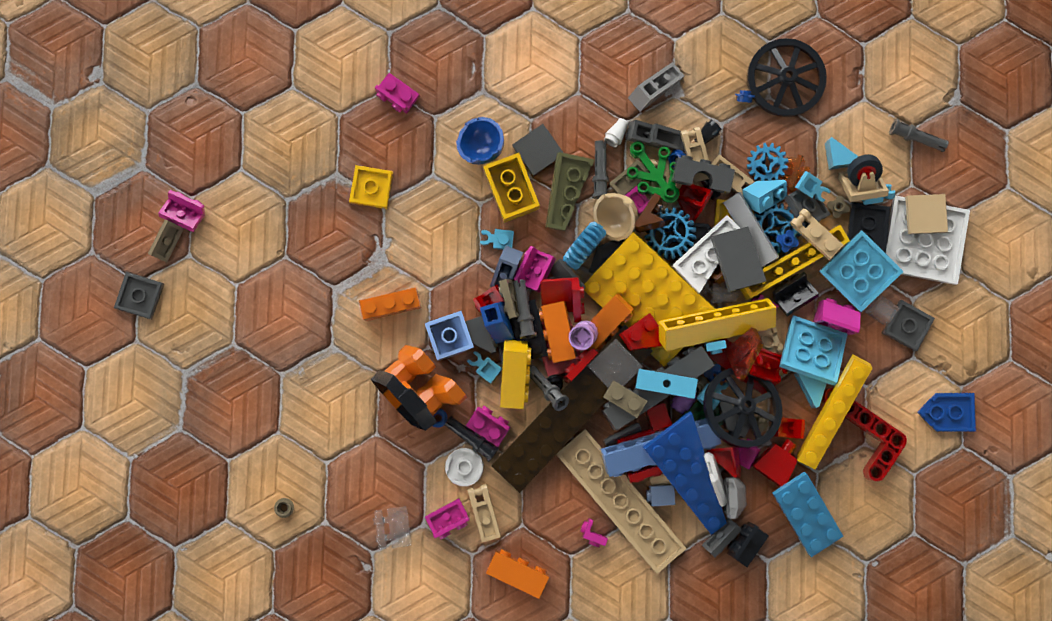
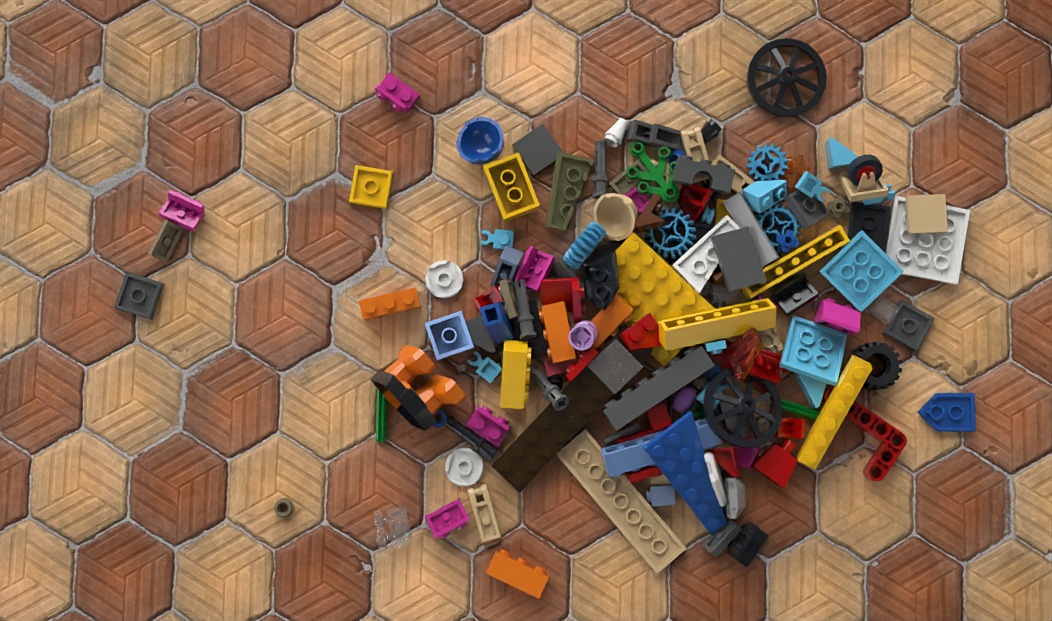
dark pink bracket [580,518,608,548] -> none
dark tan plate [603,380,647,418] -> none
light grey slope [628,62,684,112] -> none
medium azure tile [635,369,698,399] -> none
blue plate [735,90,755,103] -> none
dark azure plate [772,472,844,557] -> none
tan plate [790,208,843,260] -> none
dark grey pin [889,118,949,152] -> none
none -> green axle [375,387,388,442]
none -> white tile [425,260,464,299]
none -> black tile [582,252,620,311]
none -> medium azure bush [700,206,715,225]
none -> green axle [770,399,821,420]
none -> black tyre [849,341,902,390]

